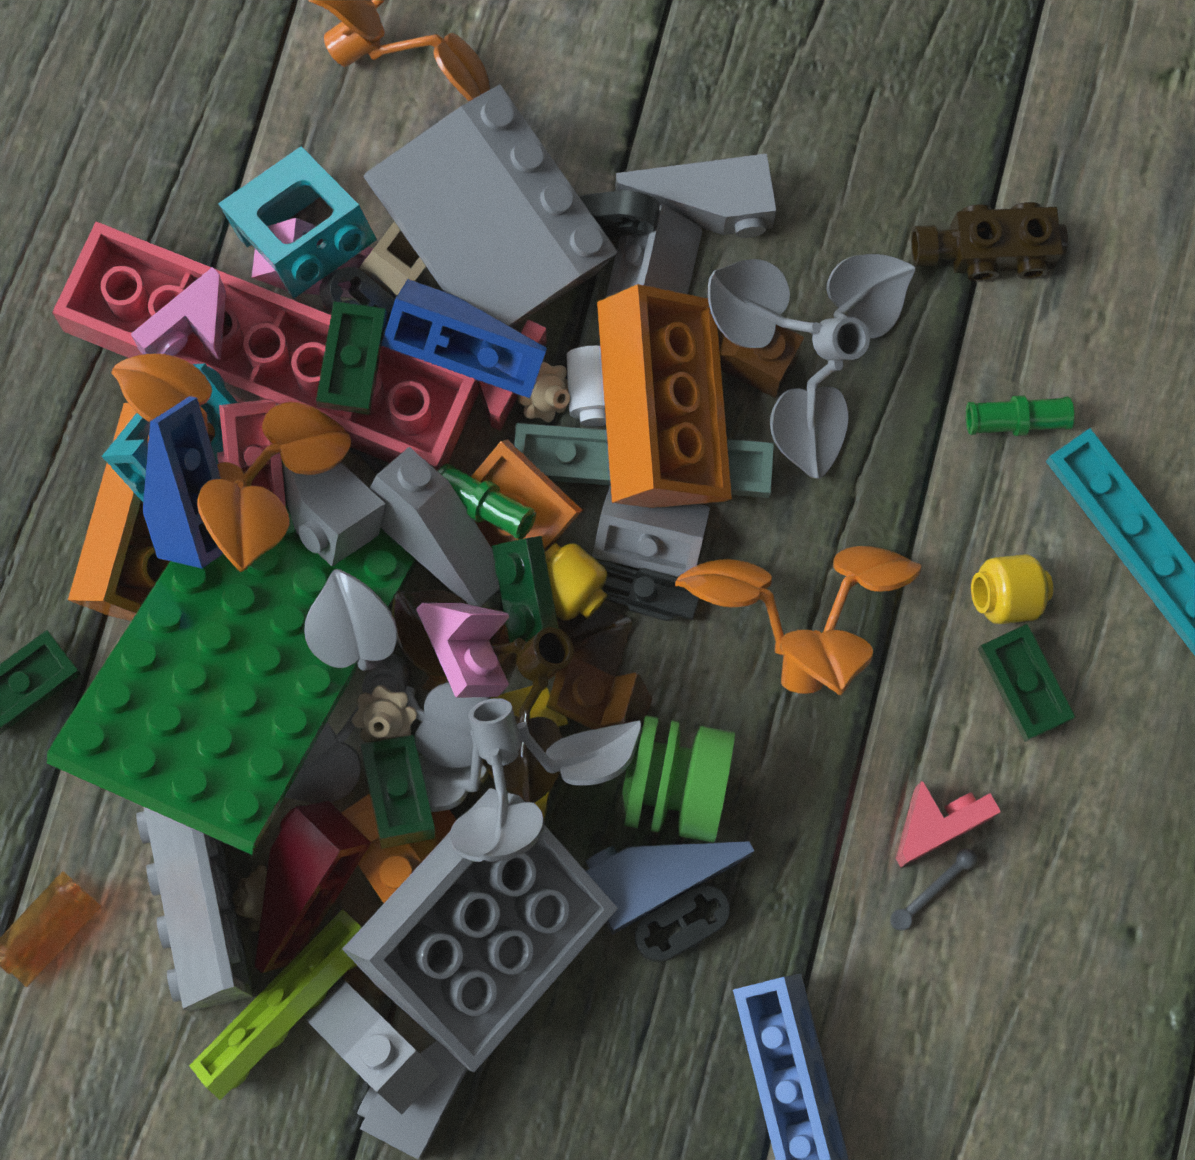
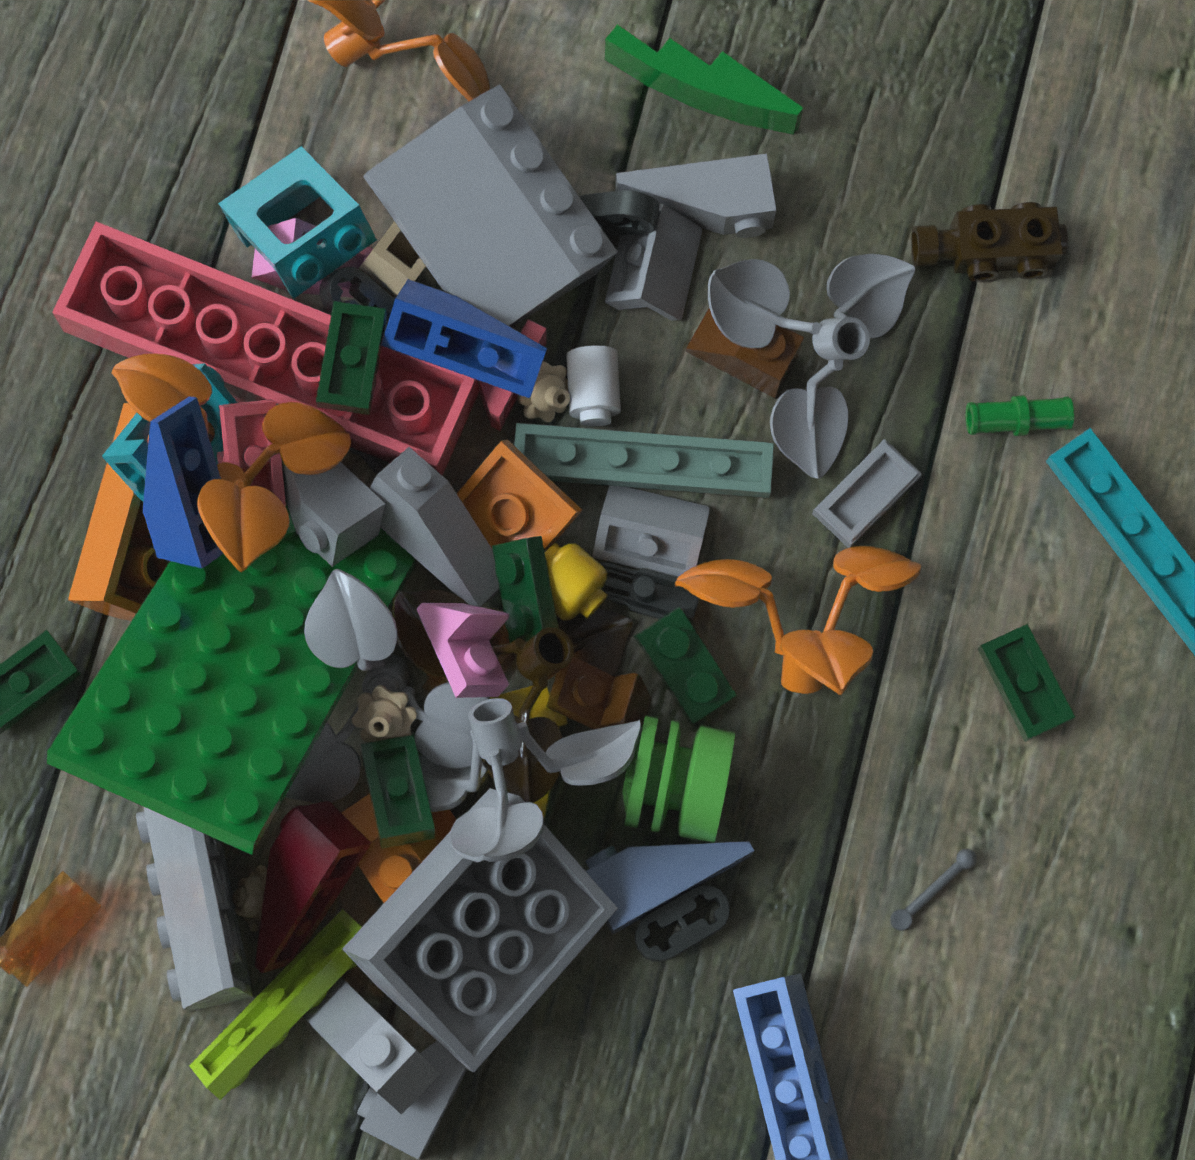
bright pink slope [131,267,226,360] -> none
green pin [437,463,536,540] -> none
orange slope [597,284,732,508] -> none
coral slope [896,781,1001,868] -> none
yellow head [971,554,1053,624] -> none
none -> green slope [604,24,804,135]
none -> dark green plate [634,607,737,724]
none -> light grey tile [812,439,922,548]

